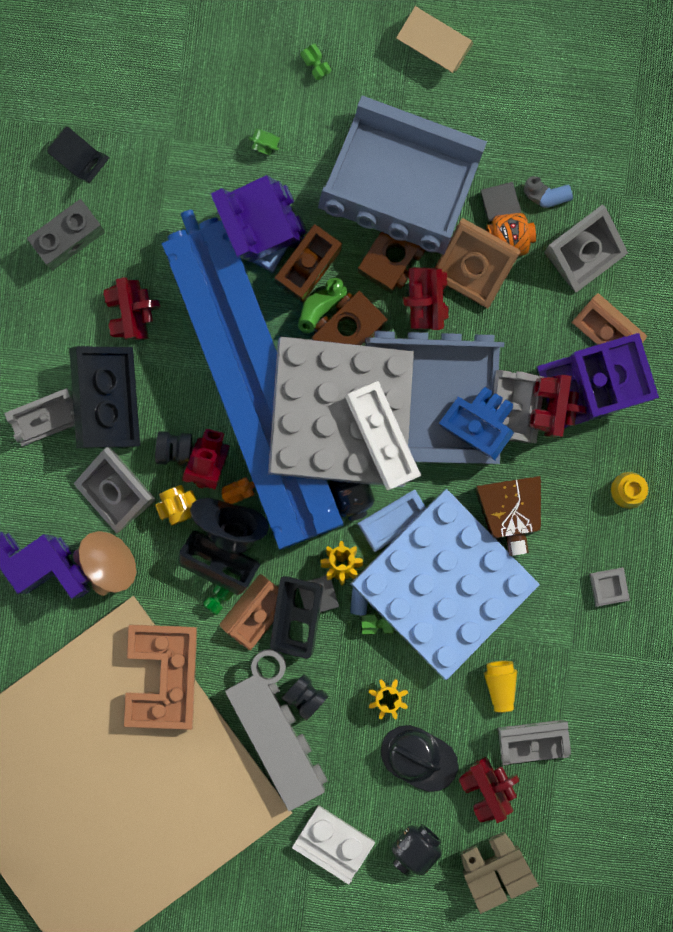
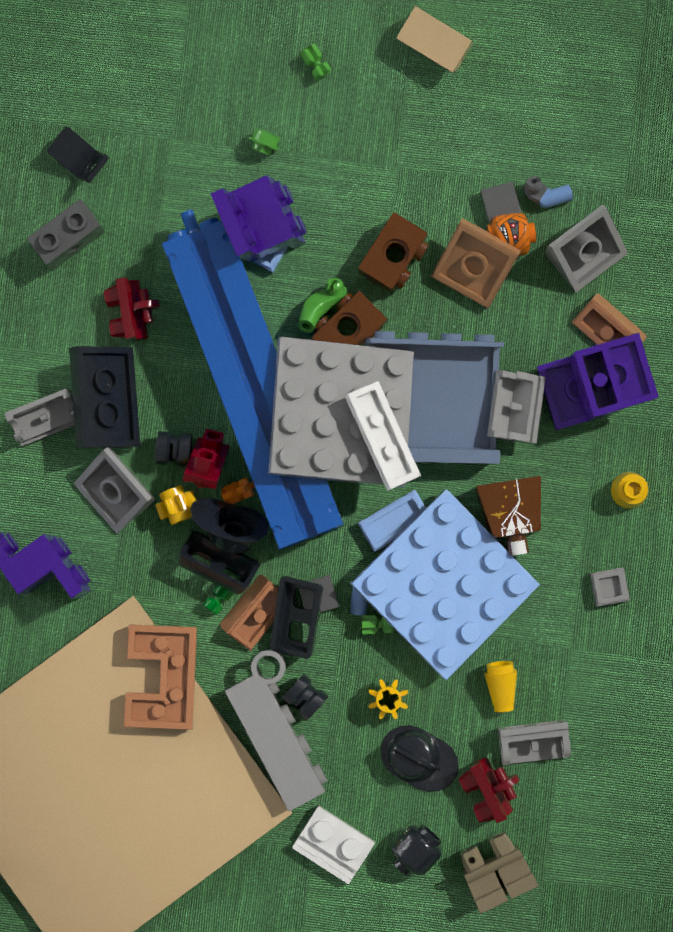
medium nougat dish [73,531,137,595] -> none
reddish brown brick [275,224,342,303] -> none
sand blue panel [318,96,487,255] -> none
yellow gear [321,541,363,585] -> none
black head [328,481,375,521] -> none
dark red hips [403,267,449,330] -> none
blue hinge [439,387,514,461] -> none
dark red hips [529,375,587,438] -> none

